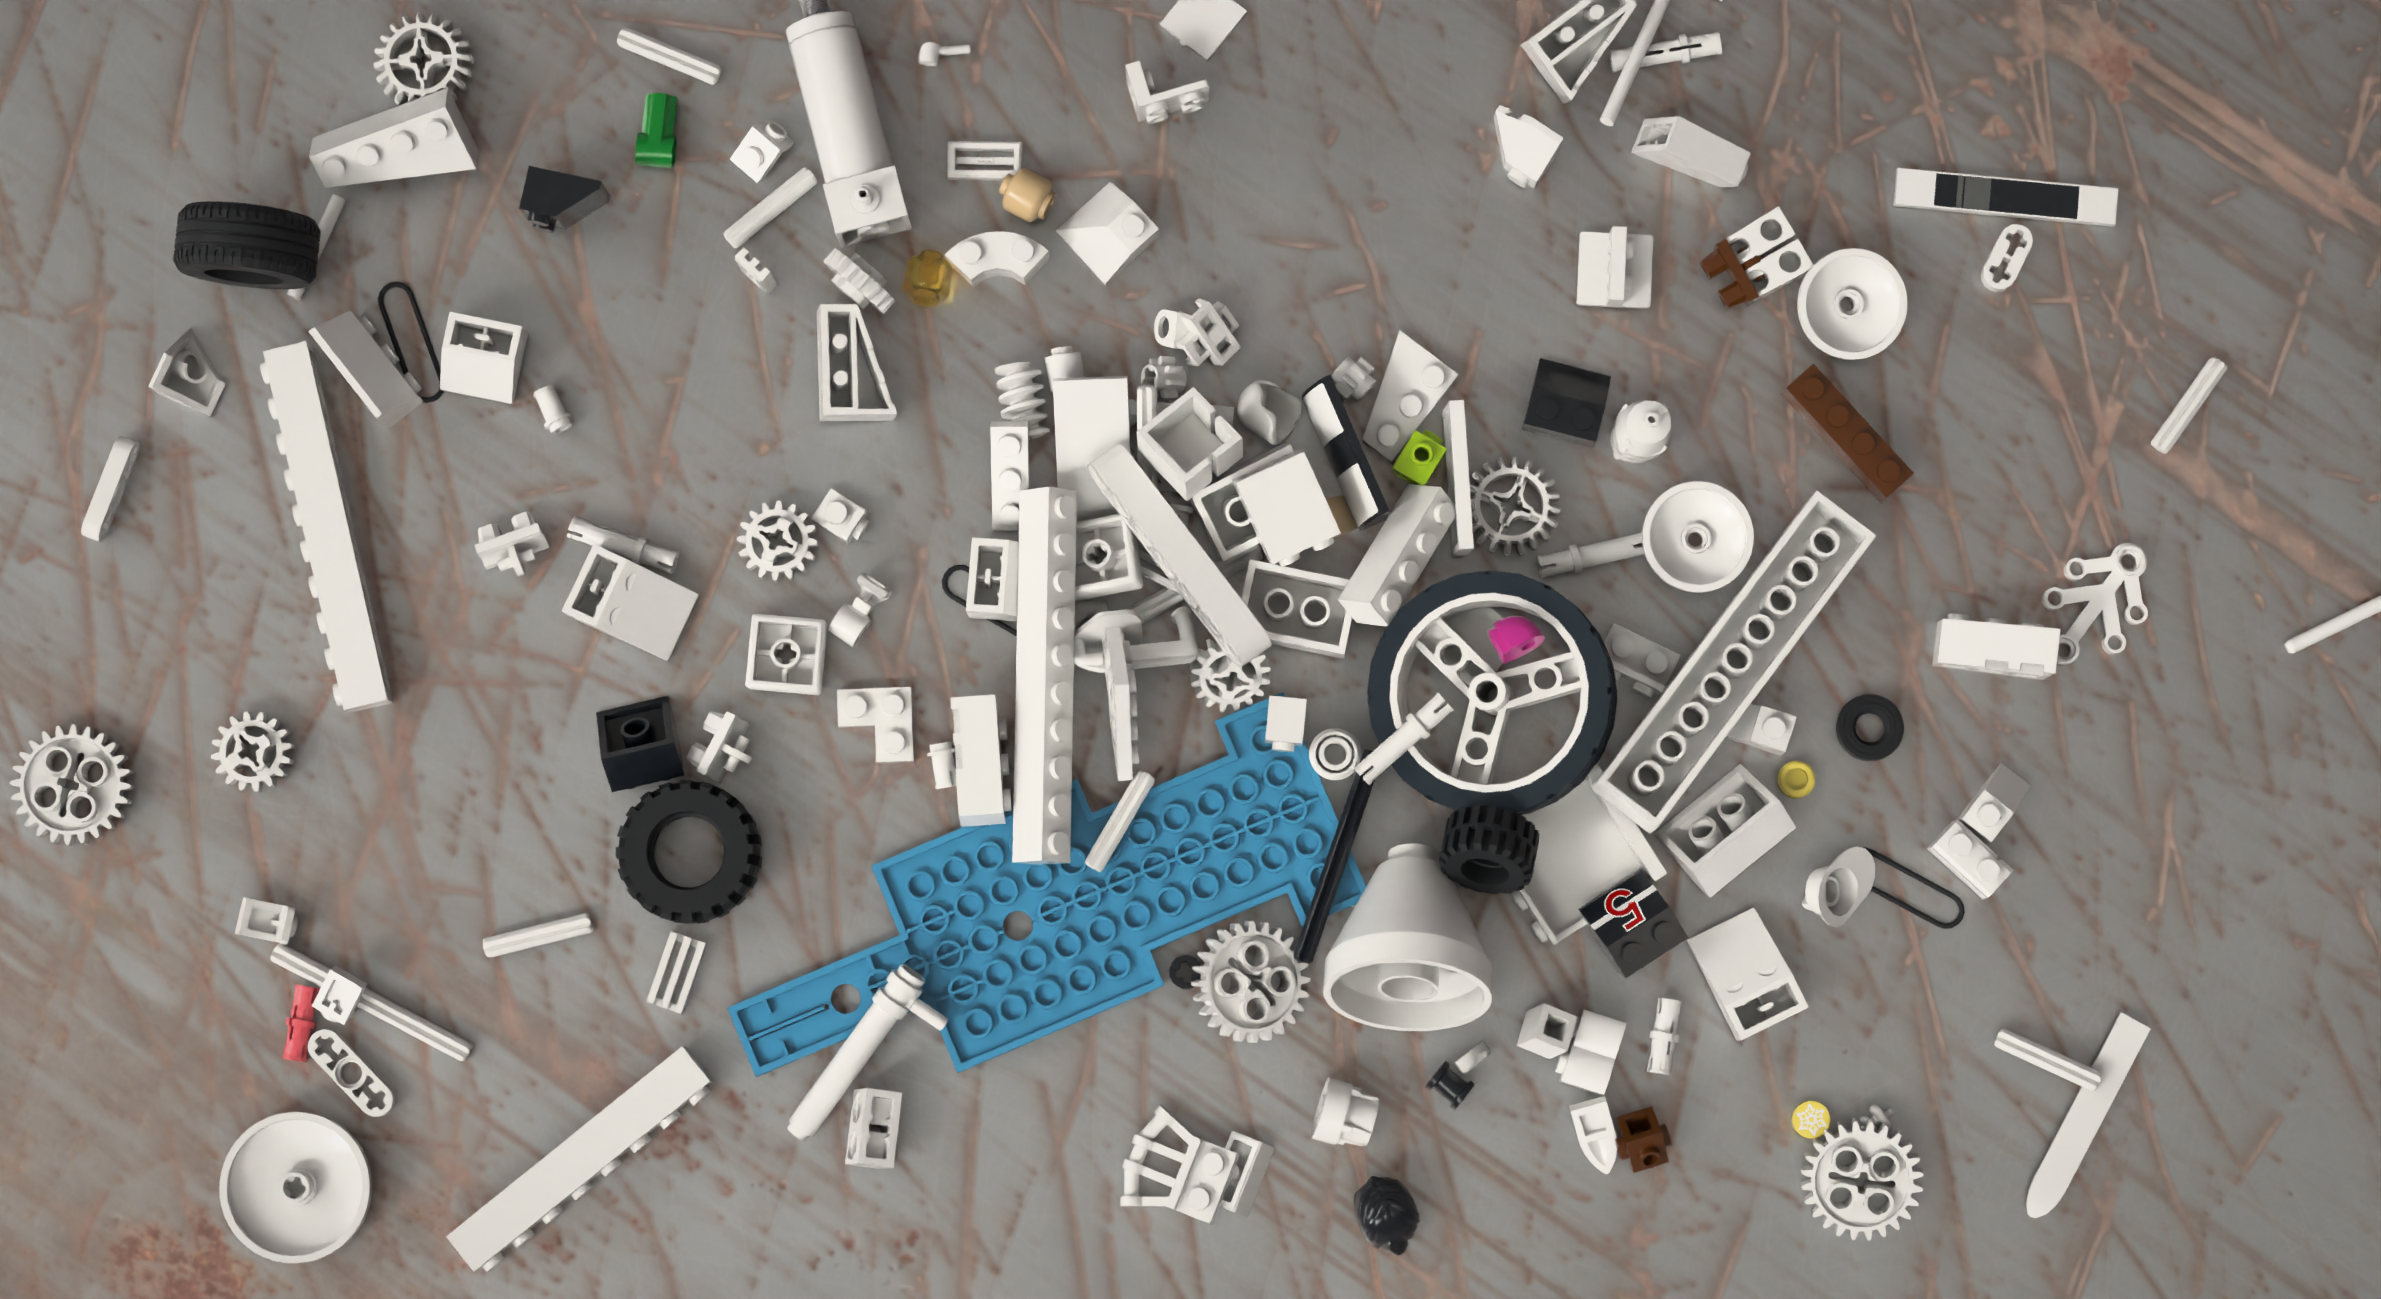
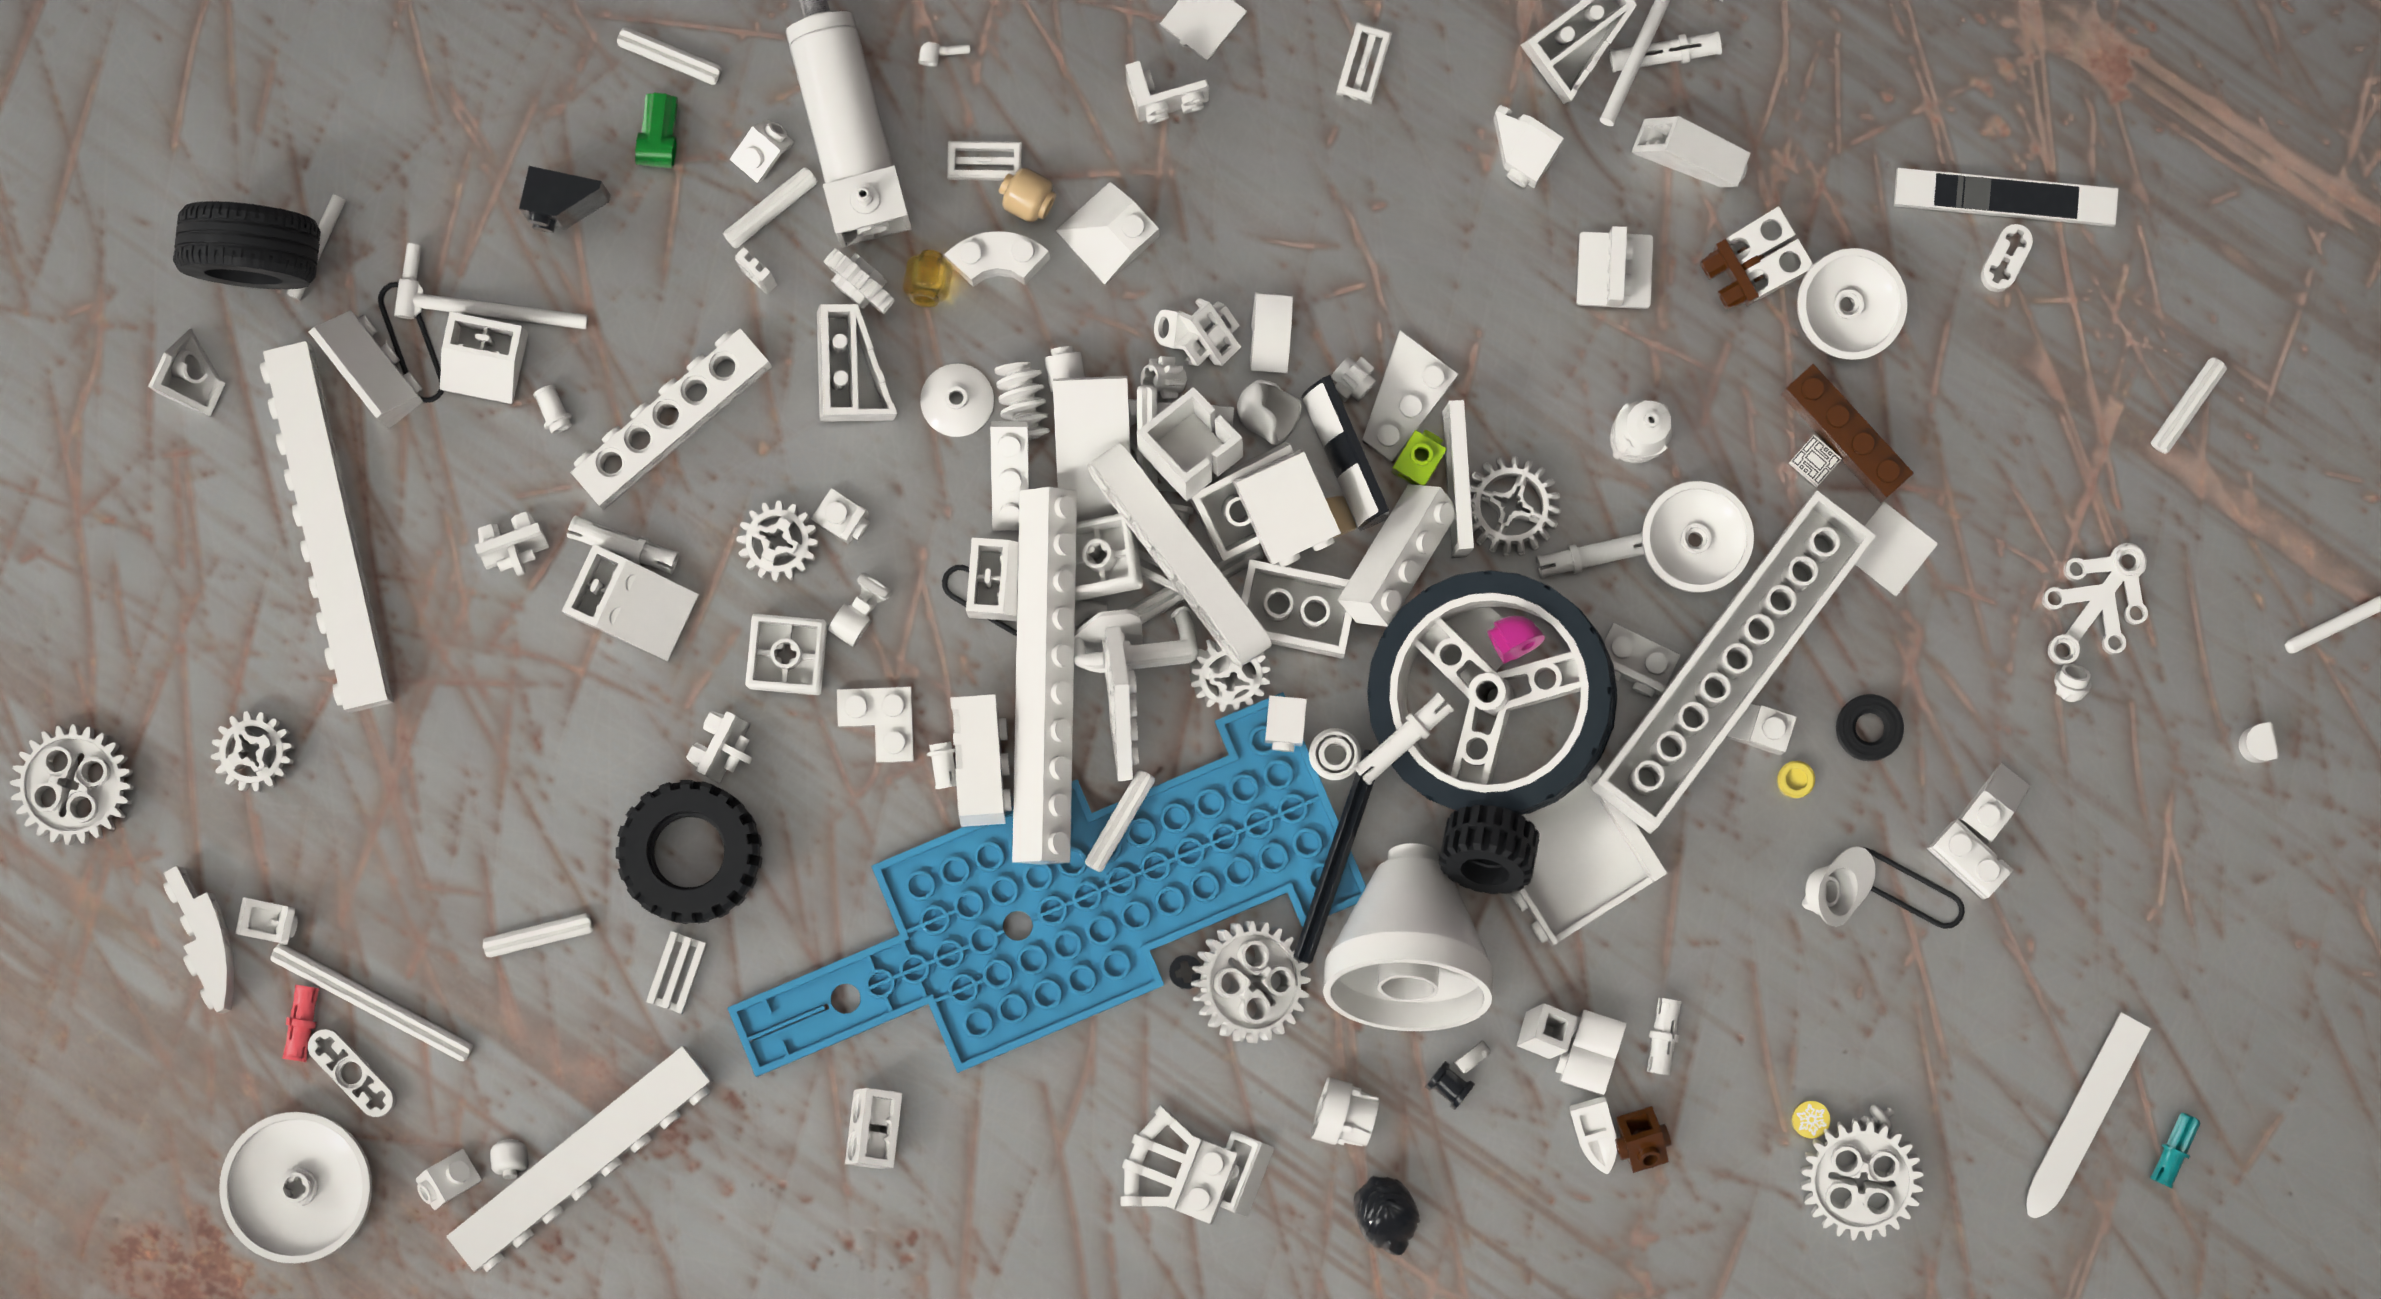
white beam [81,435,140,542] -> none
white wedge [309,88,478,188] -> none
white bracket [312,965,367,1025] -> none
white gear [373,13,474,106] -> none
black slope [596,696,684,792] -> none
white cylinder [787,964,948,1141] -> none
black slope [1521,358,1611,448] -> none
black slope [1578,869,1689,978] -> none
white slope [1654,764,1796,898] -> none
white slope [1687,907,1809,1041] -> none
white wedge [1932,613,2061,680] -> none
white axle [1994,1028,2102,1091] -> none
none -> white slope [163,866,234,1013]
none -> white bar [394,243,588,329]
none -> white bracket [416,1149,482,1210]
none -> white piece [490,1139,528,1179]
none -> white brick [570,329,772,510]
none -> white dish [920,364,994,437]
none -> white slope [1249,292,1293,373]
none -> white tile [1336,22,1392,104]
none -> white tile [1788,435,1842,488]
none -> white sticker [1855,502,1938,596]
none -> white plate [2054,664,2092,702]
none -> teal axle [2150,1113,2200,1188]
none -> white brick [2239,722,2279,763]

